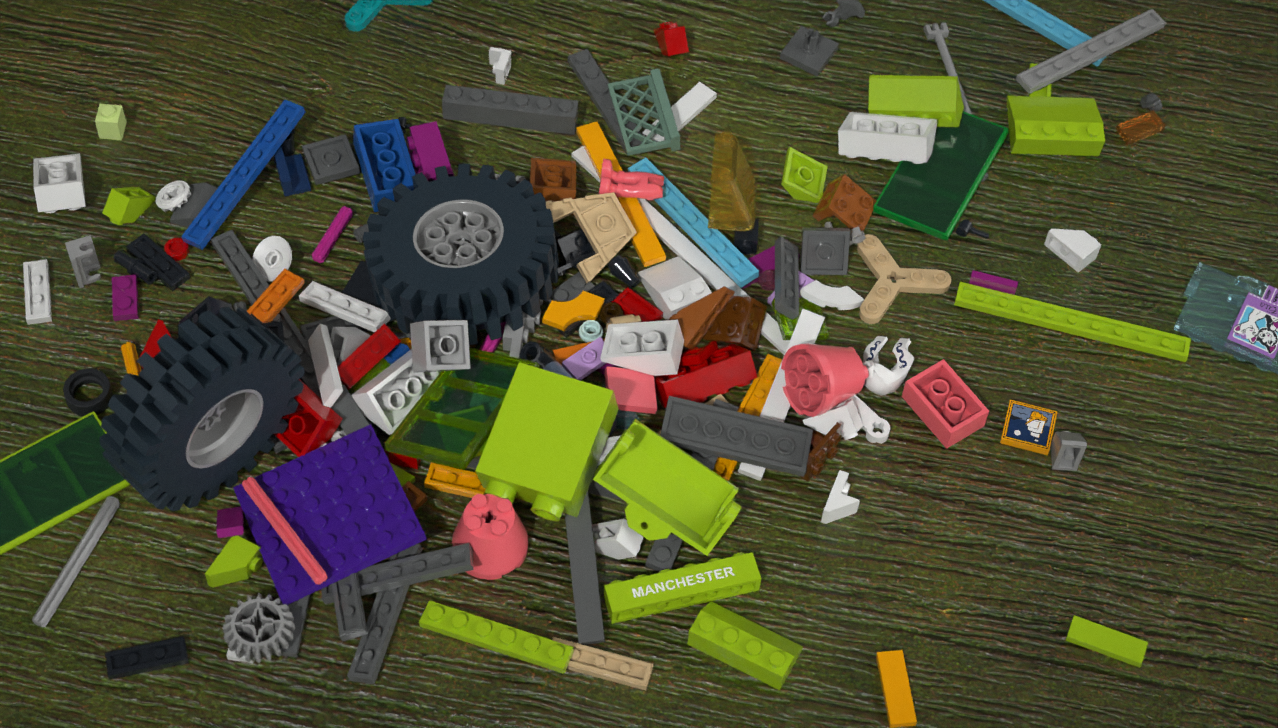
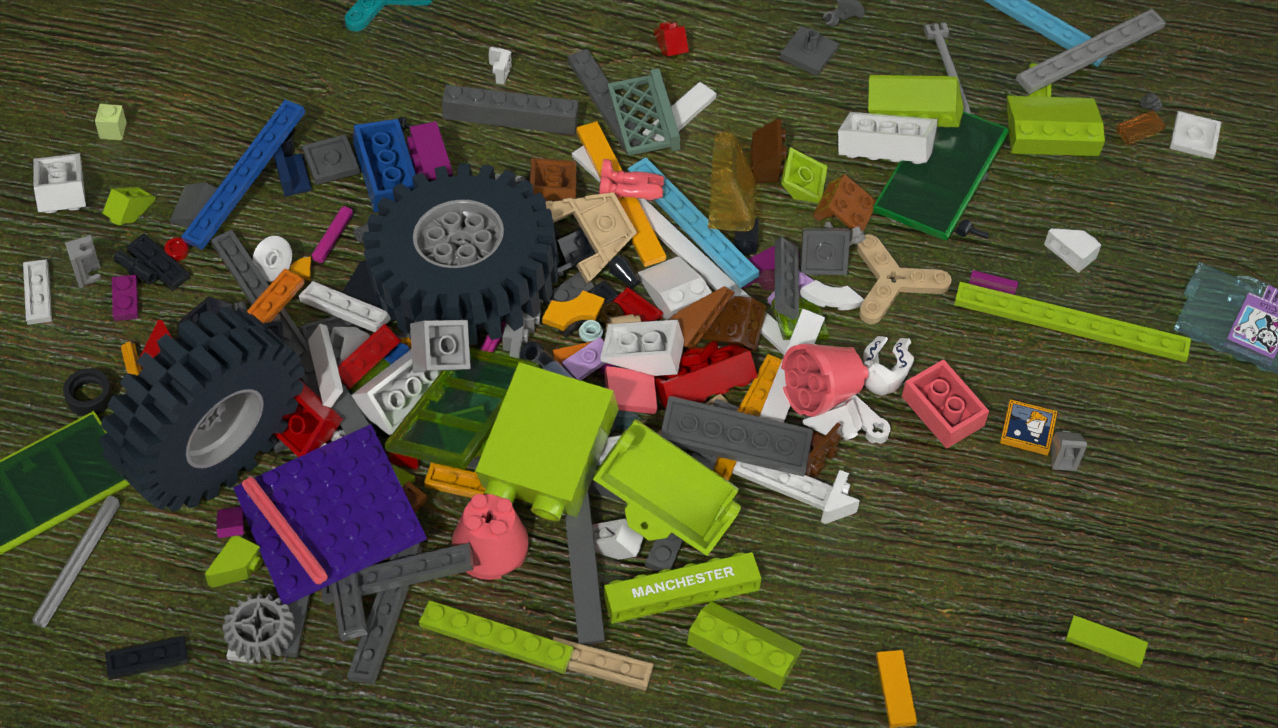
white gear [156,181,191,212] -> none
none -> light orange tile [288,257,311,281]
none -> white tile [732,461,833,510]
none -> reddish brown slope [751,119,786,183]
none -> white tile [1170,111,1221,159]

